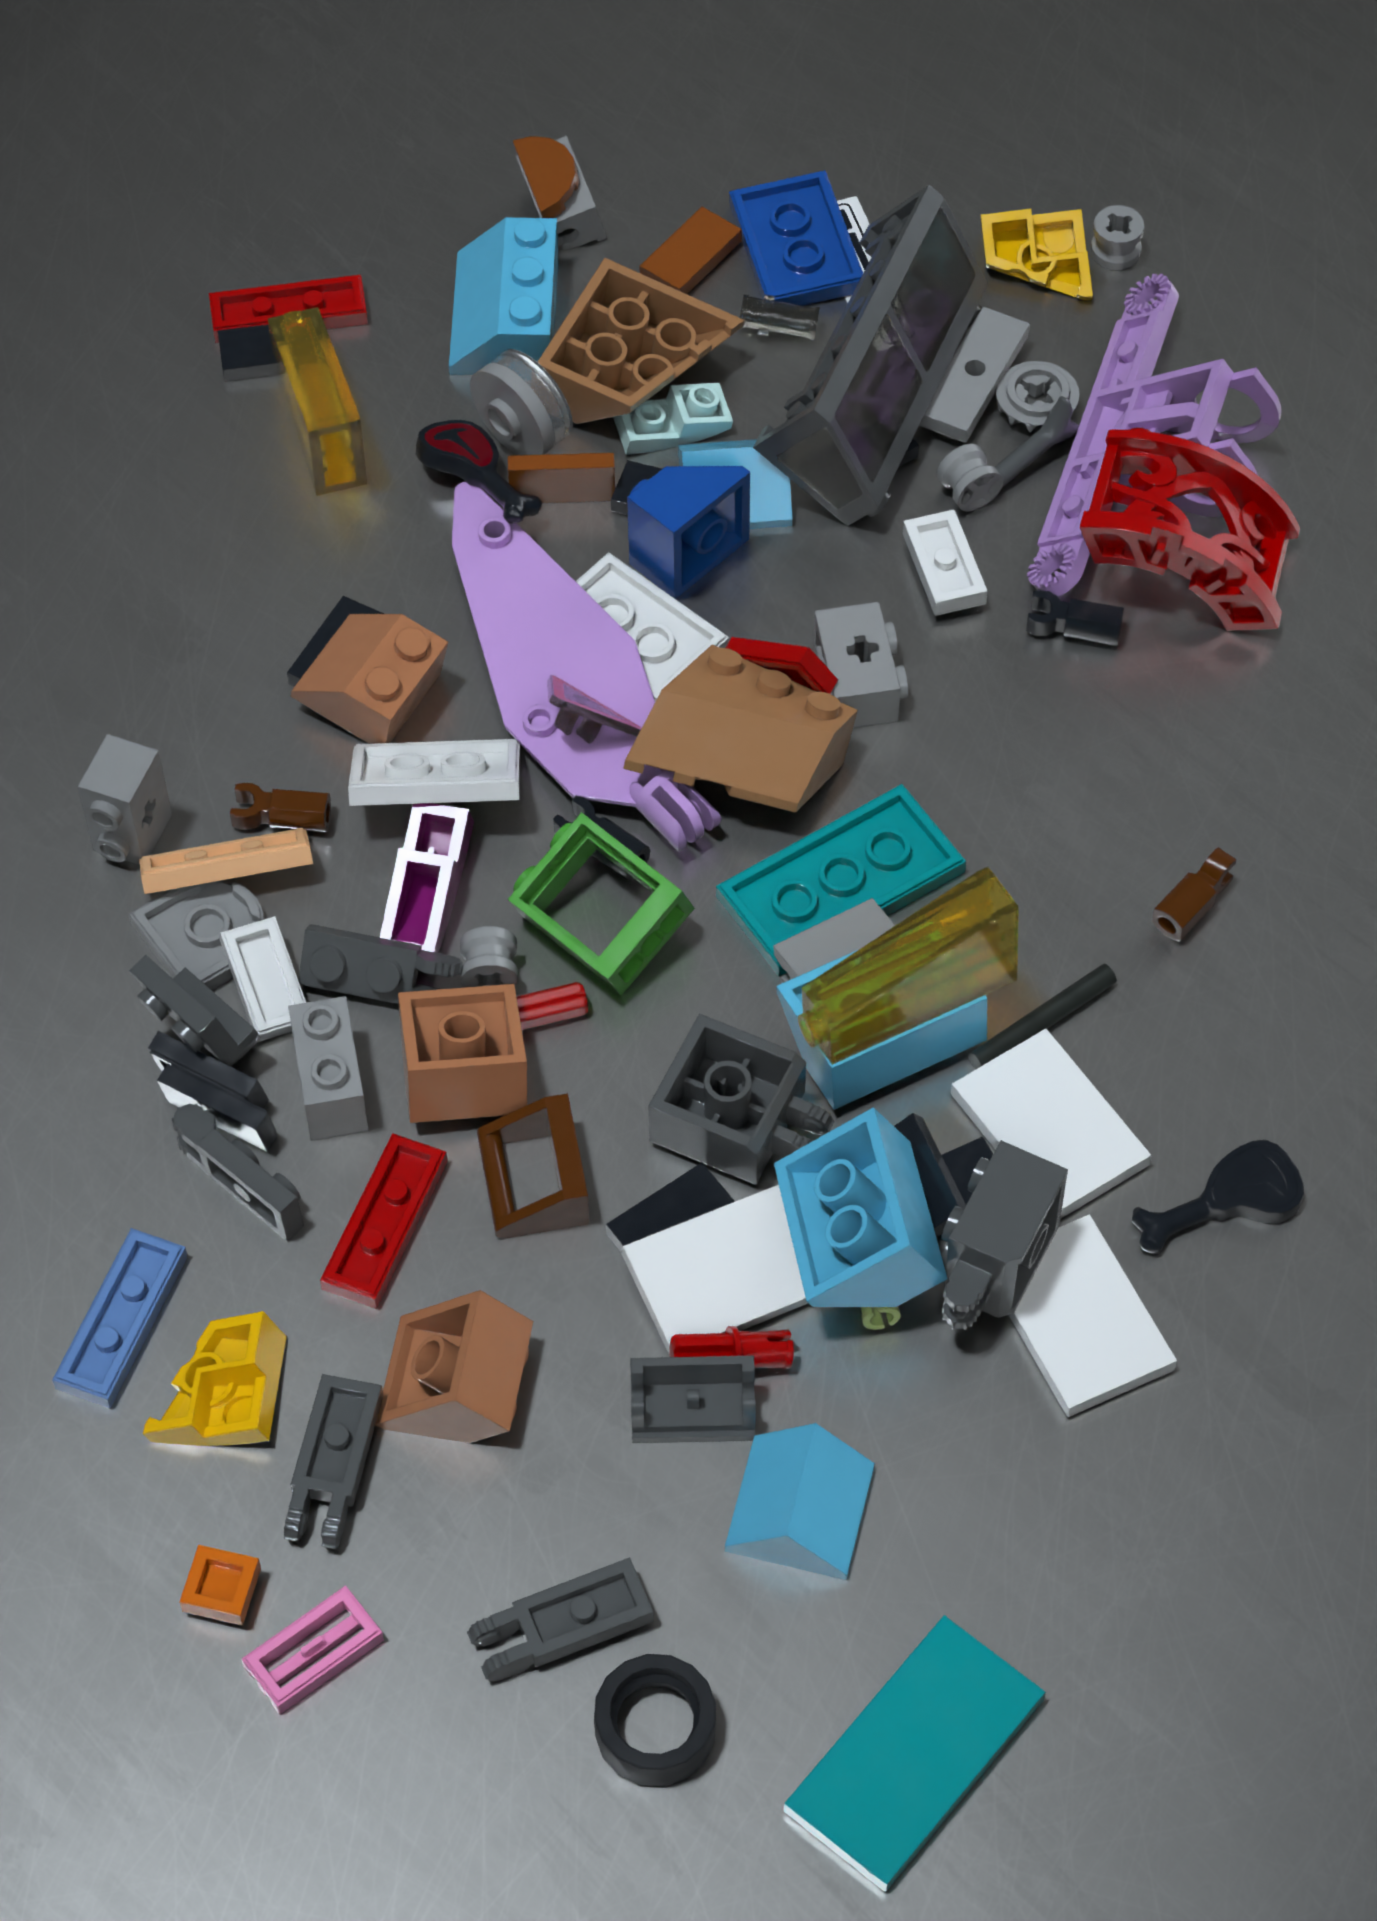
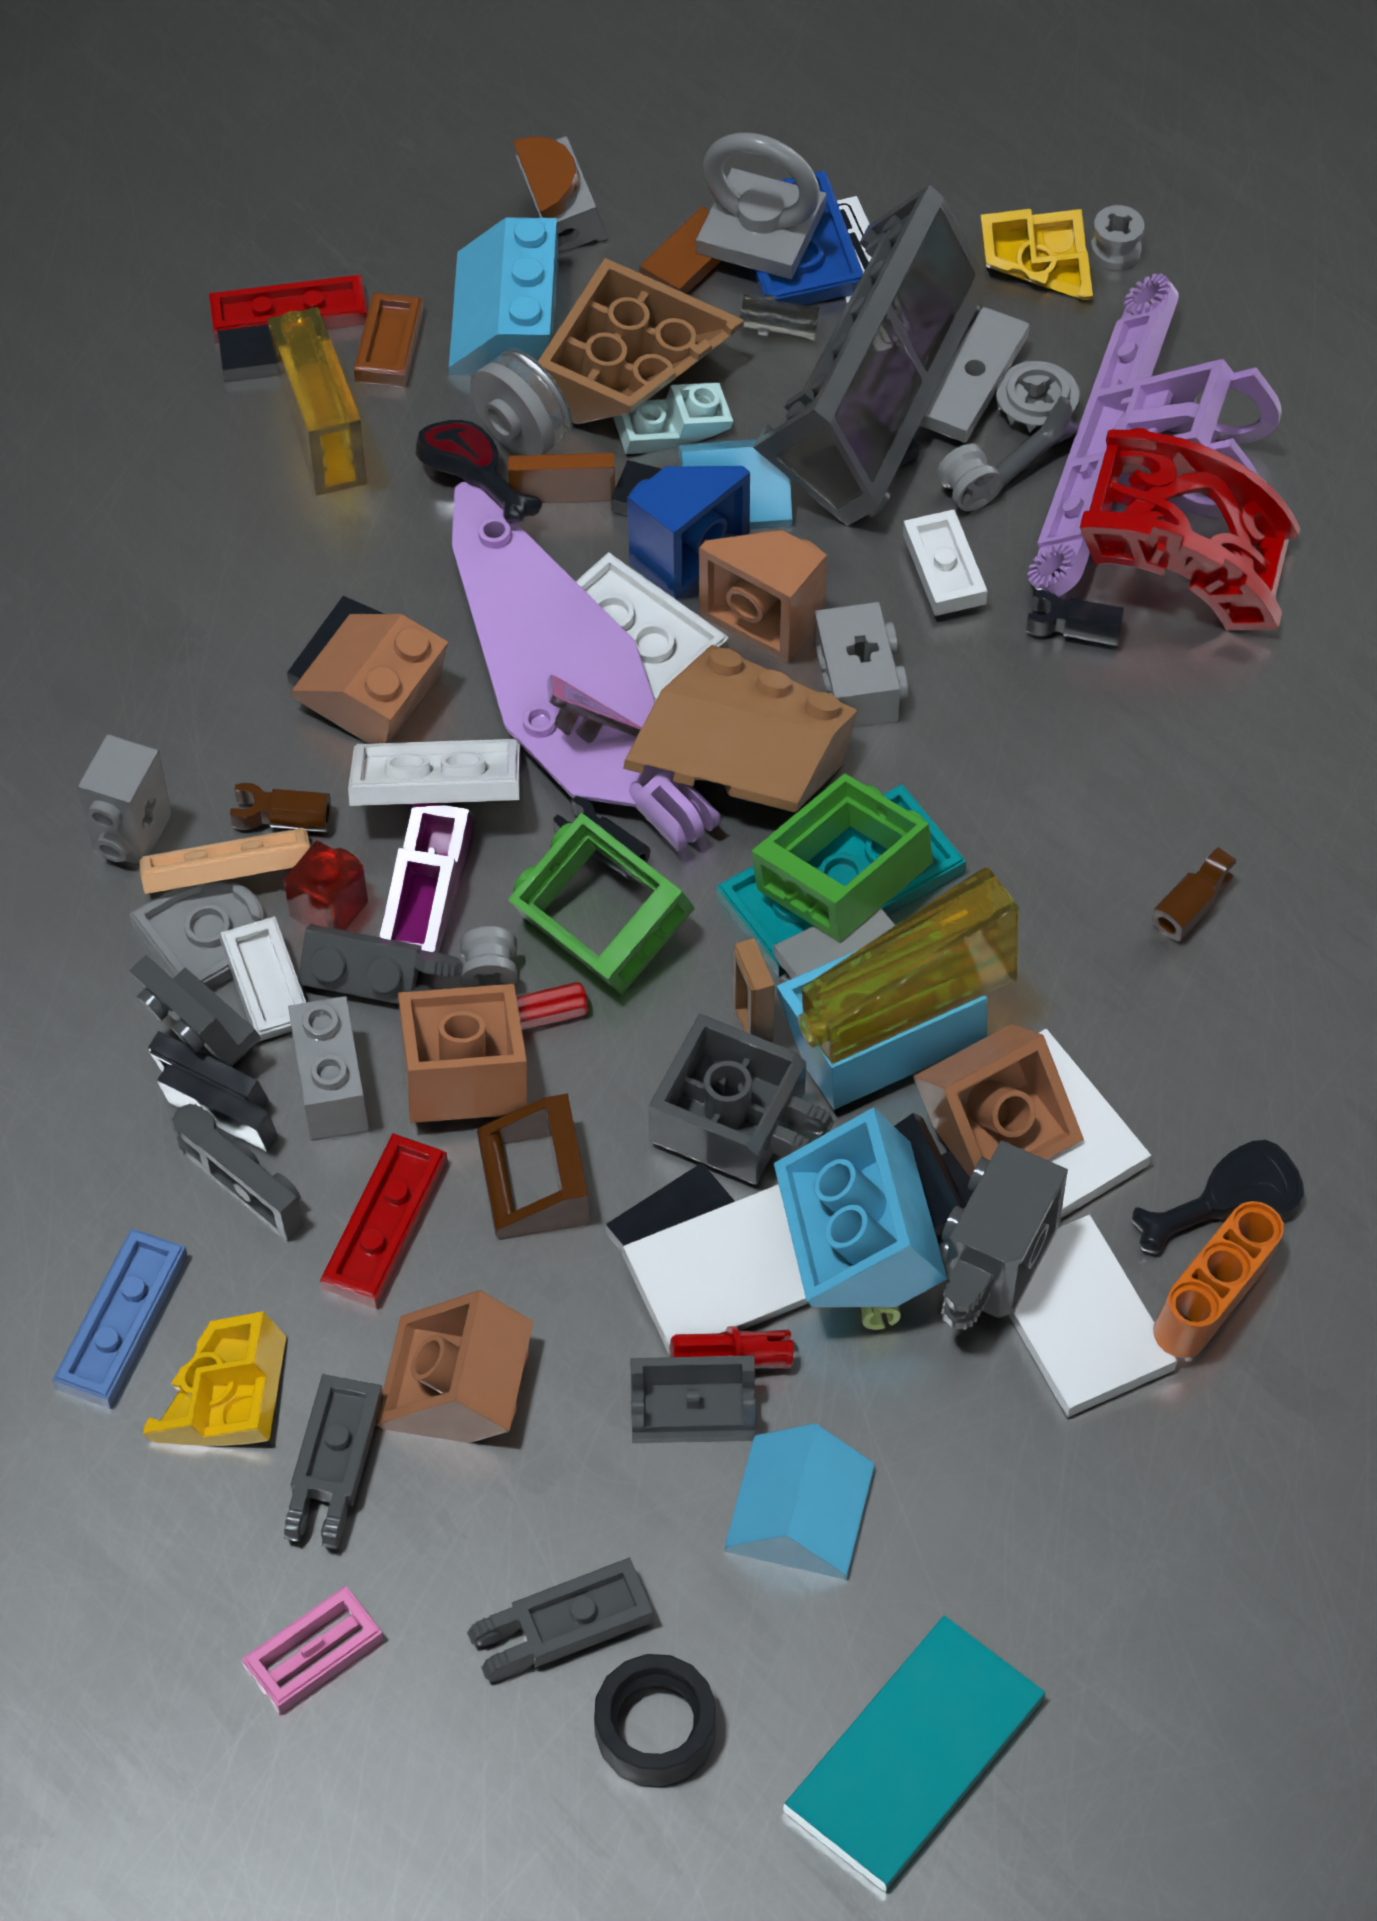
orange plate [179,1545,261,1626] -> none
red tile [725,637,838,694] -> none
pearl dark grey bar [968,964,1117,1069] -> none
none -> clear red brick [283,839,368,931]
none -> dark orange tile [354,293,424,387]
none -> light grey tile [696,132,826,279]
none -> nougat slope [699,530,827,664]
none -> medium nougat tile [732,938,775,1043]
none -> bright green window [751,773,933,942]
none -> nougat slope [913,1024,1084,1178]
none -> orange beam [1153,1201,1284,1358]

